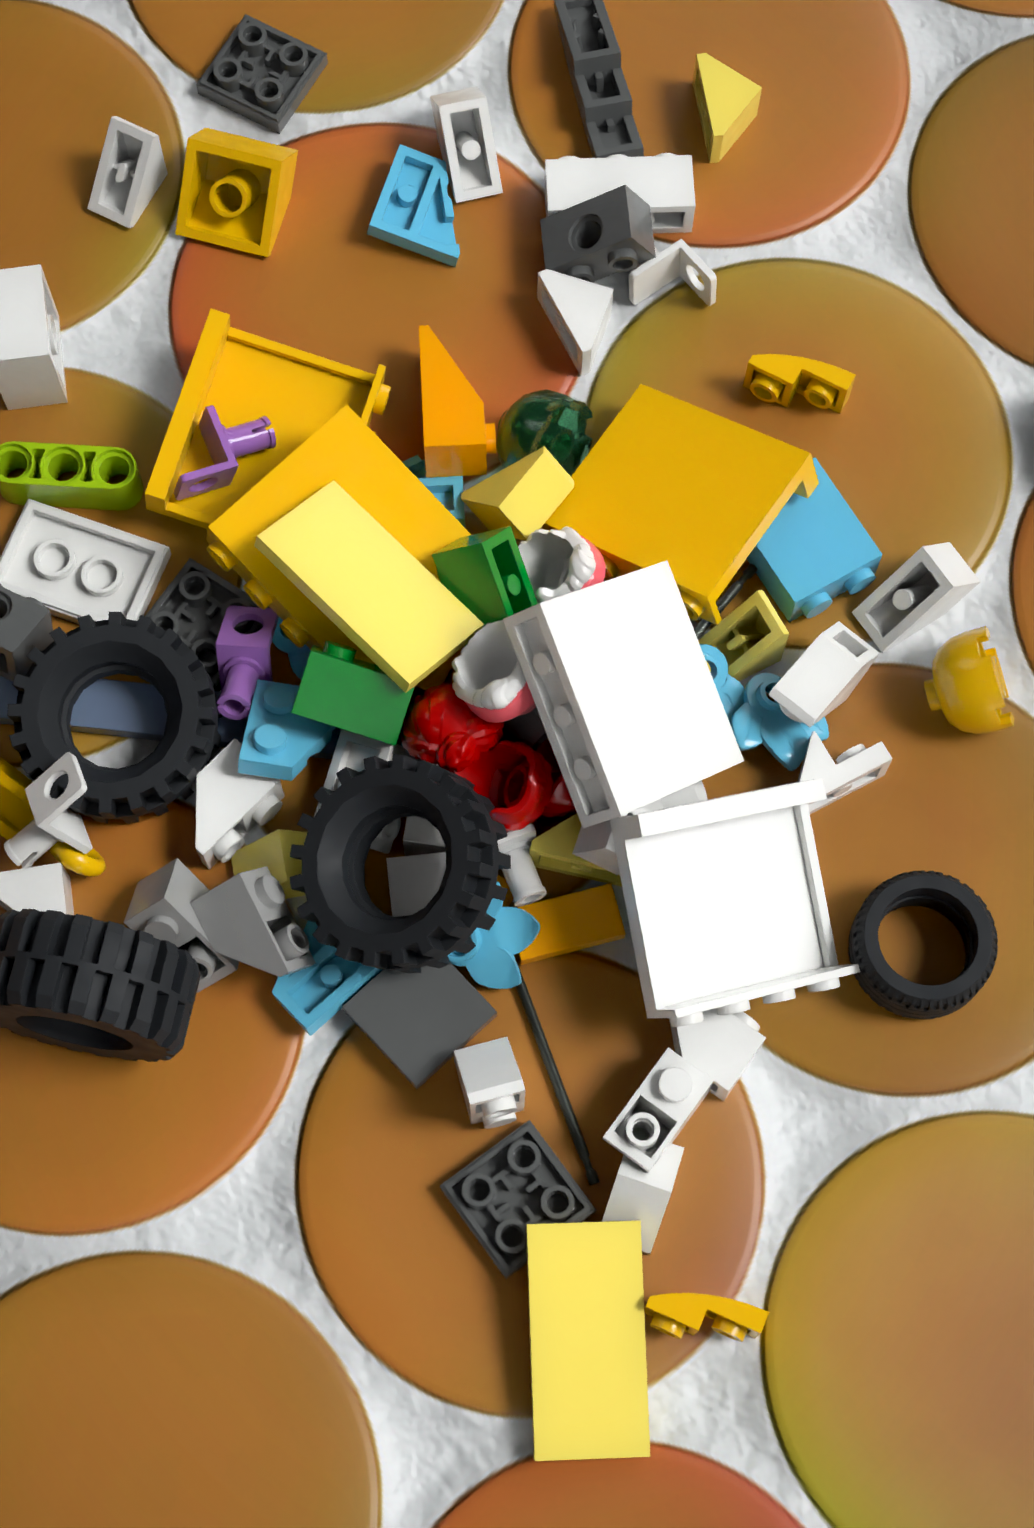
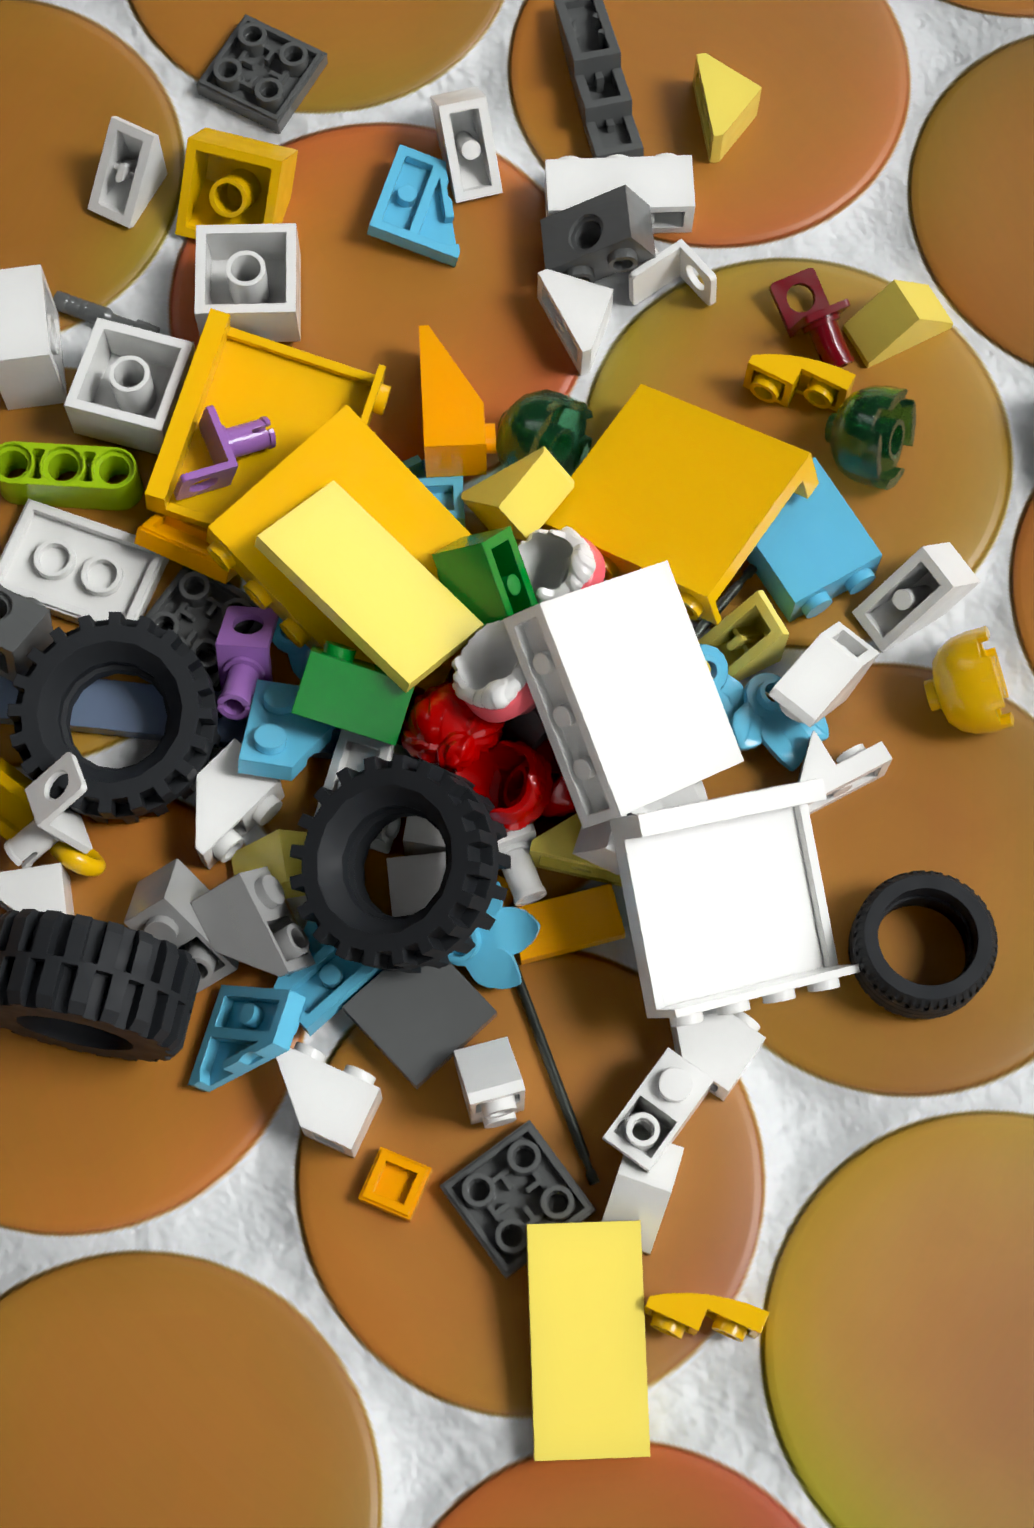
none -> dark grey piece [53,291,160,333]
none -> white brick [64,317,196,455]
none -> light orange tile [134,513,237,584]
none -> medium azure wing [188,985,306,1092]
none -> white brick [194,223,301,342]
none -> white slope [276,1042,383,1158]
none -> light orange tile [358,1147,432,1222]
none -> dark red bracket [769,268,855,368]
none -> clear green cylinder [825,385,916,490]
none -> light yellow slope [842,279,953,368]

